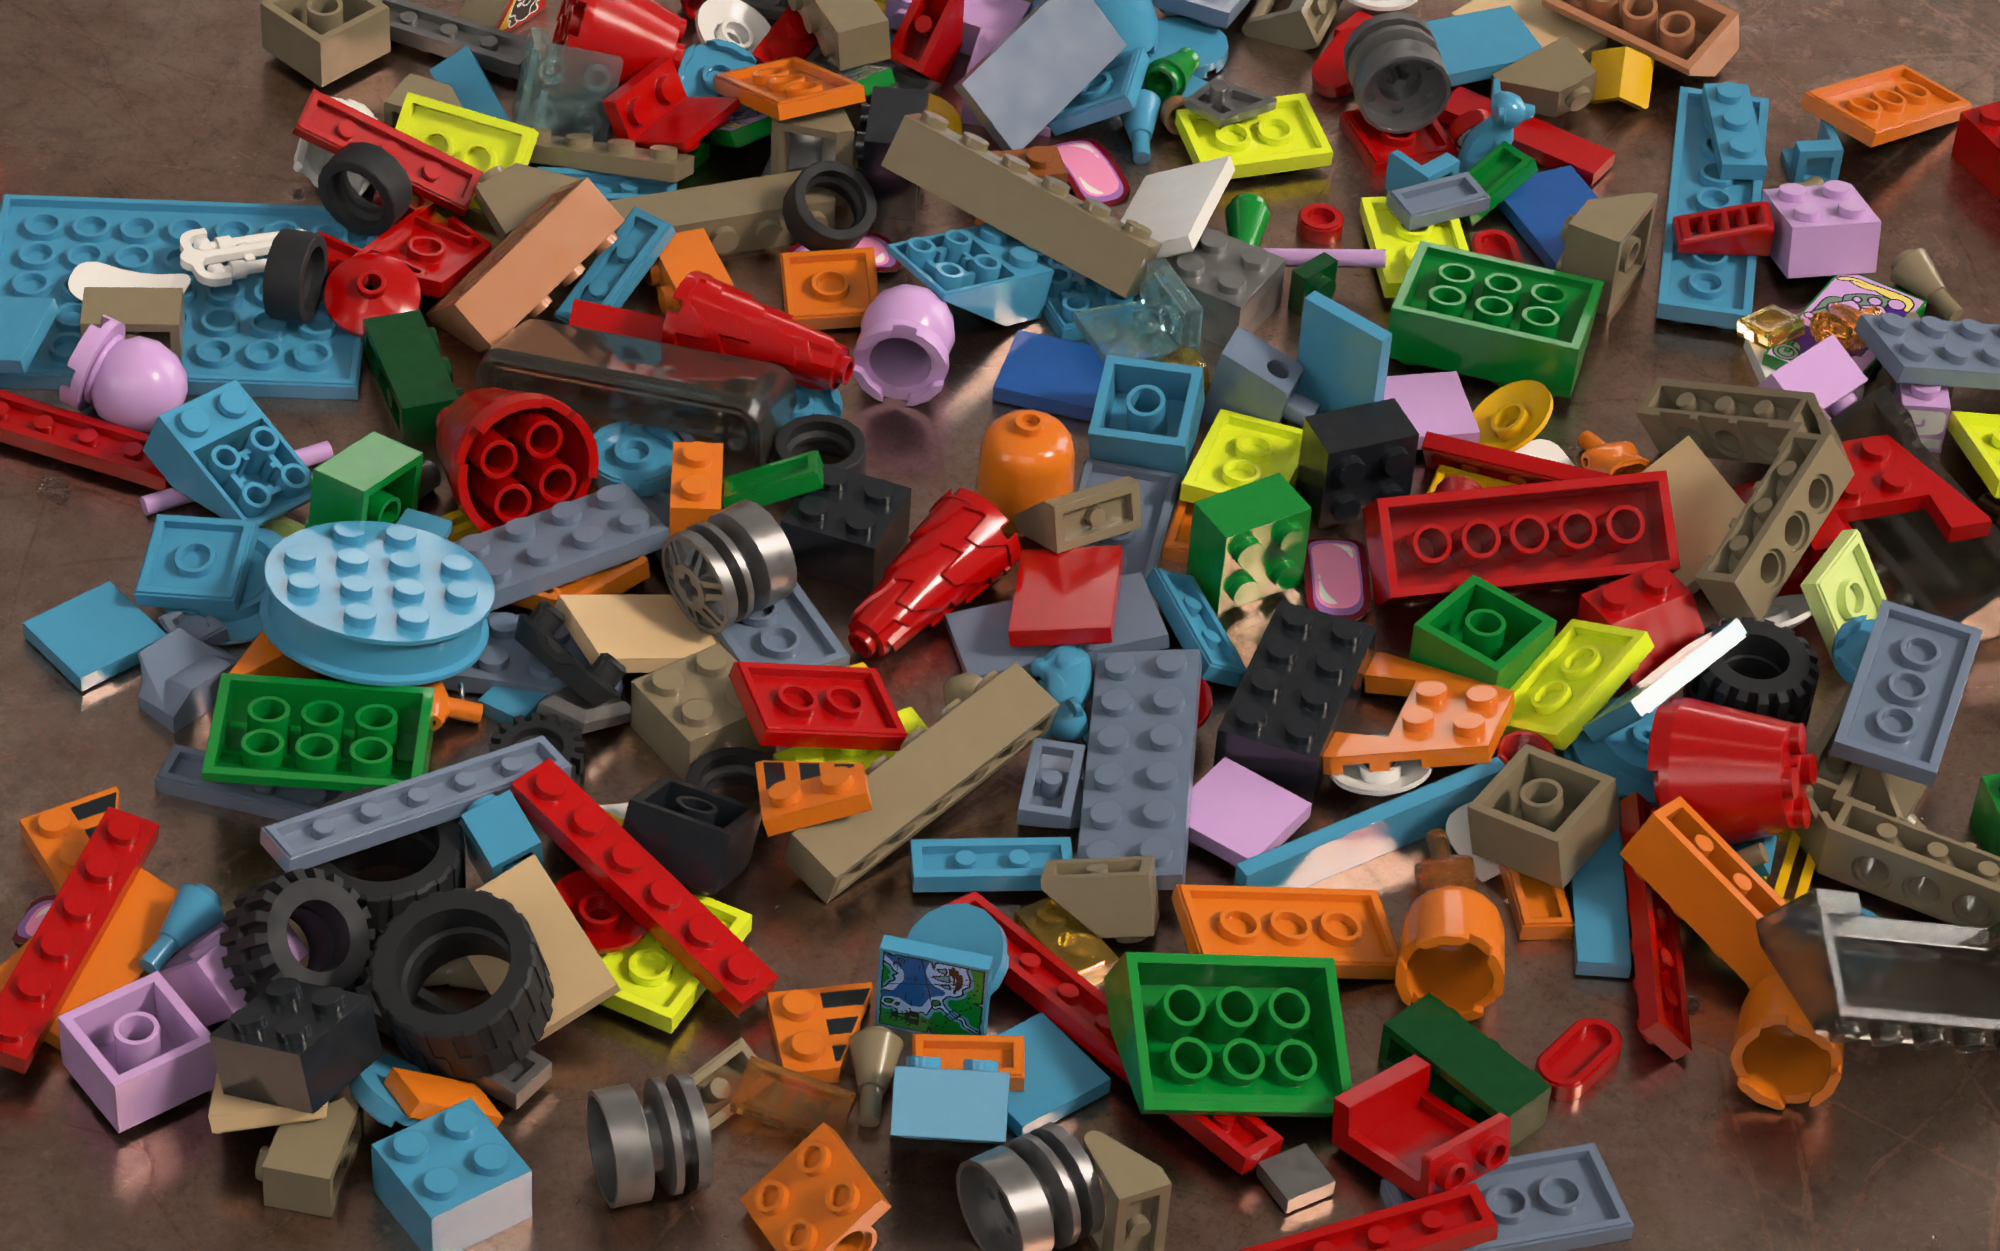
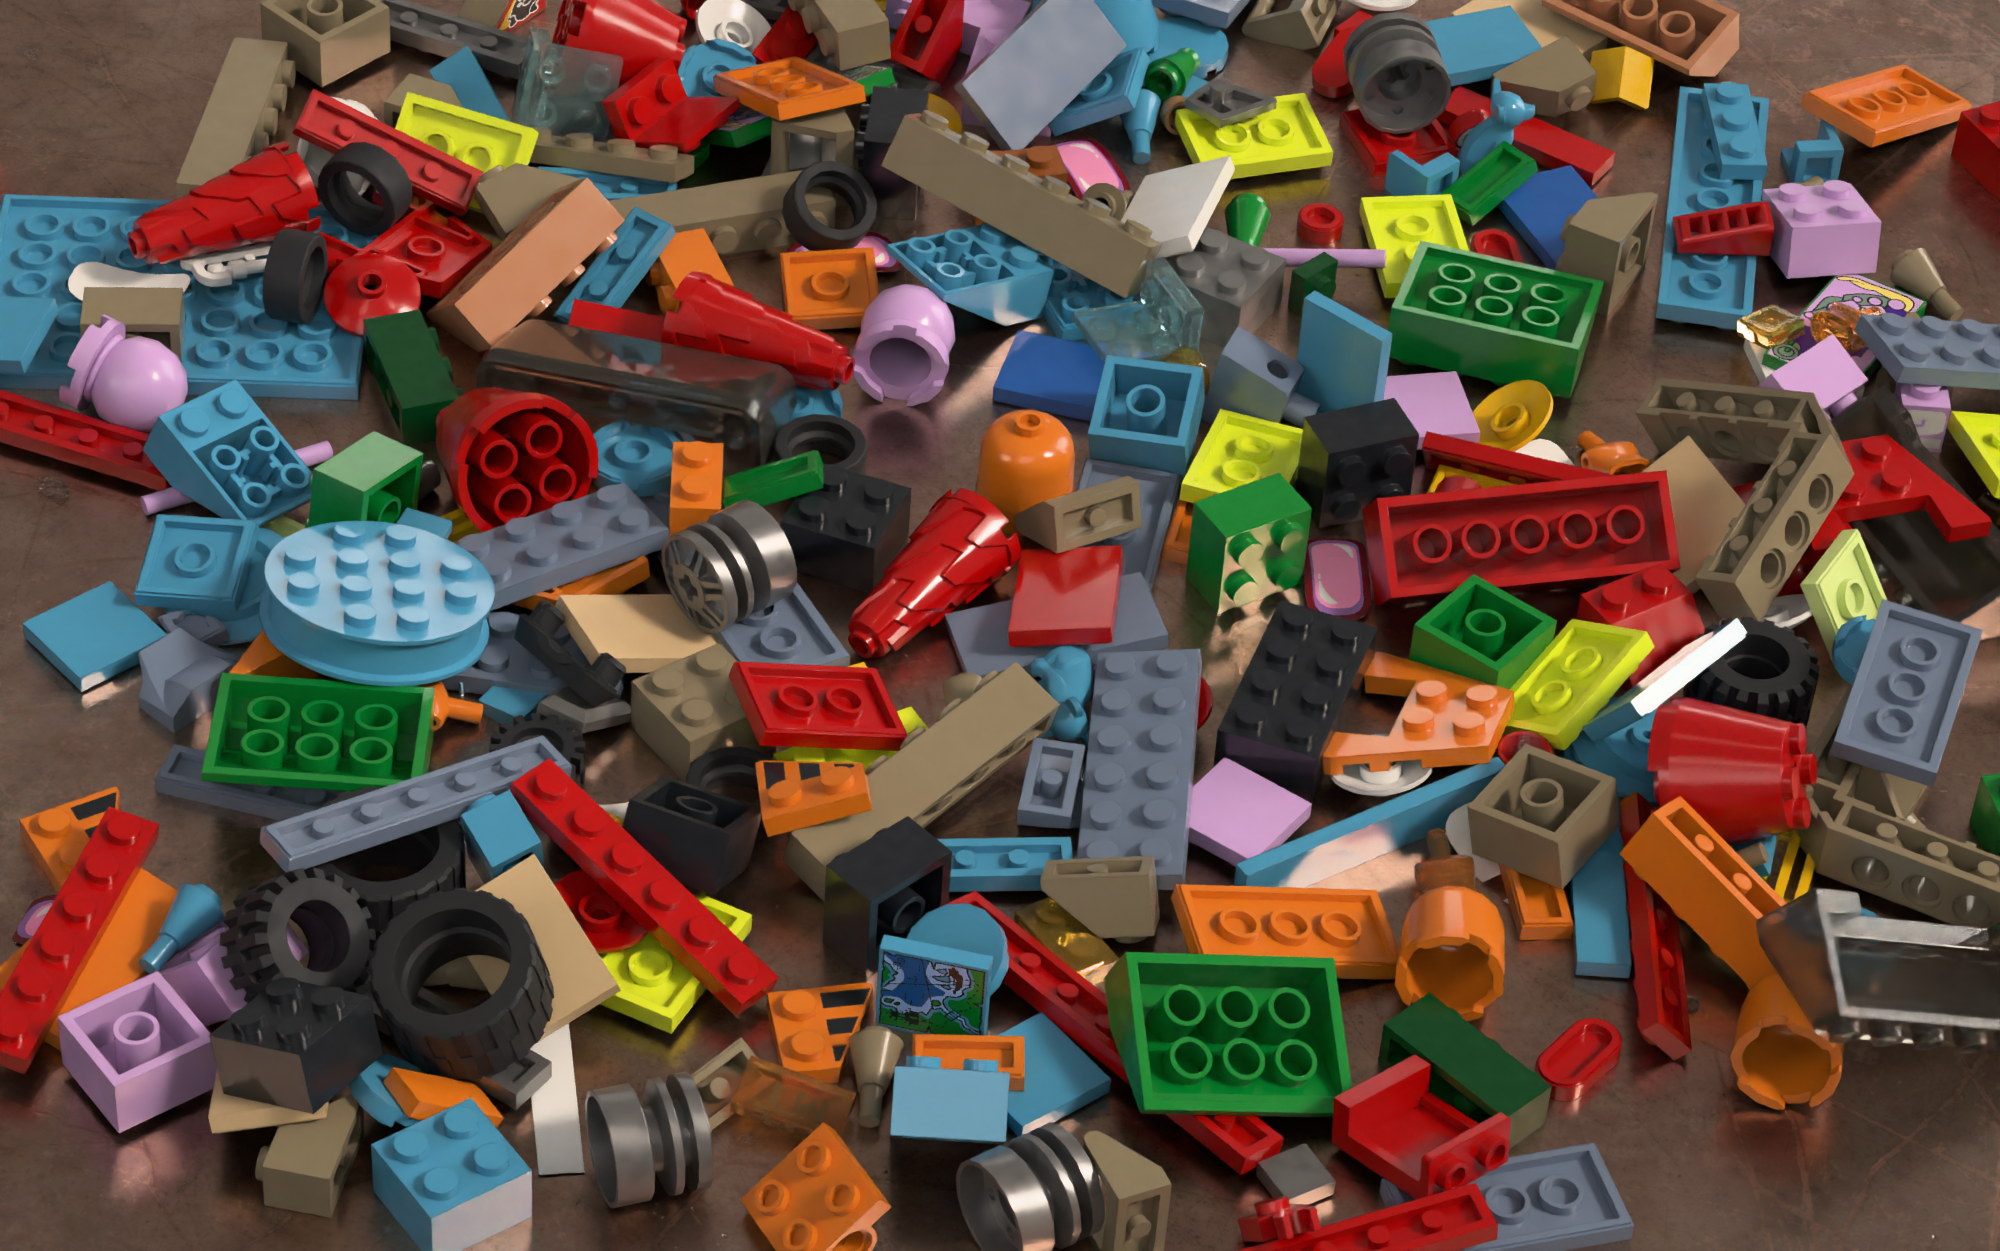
dark azure tile [1145,568,1247,688] -> none
sand blue tile [1386,172,1491,231] -> none
none -> red cone [127,142,321,265]
none -> dark tan brick [176,37,296,199]
none -> white sticker [530,1023,585,1175]
none -> black brick [822,816,952,978]
none -> dark tan cone [1082,183,1135,221]
none -> red plate [1238,1196,1321,1242]

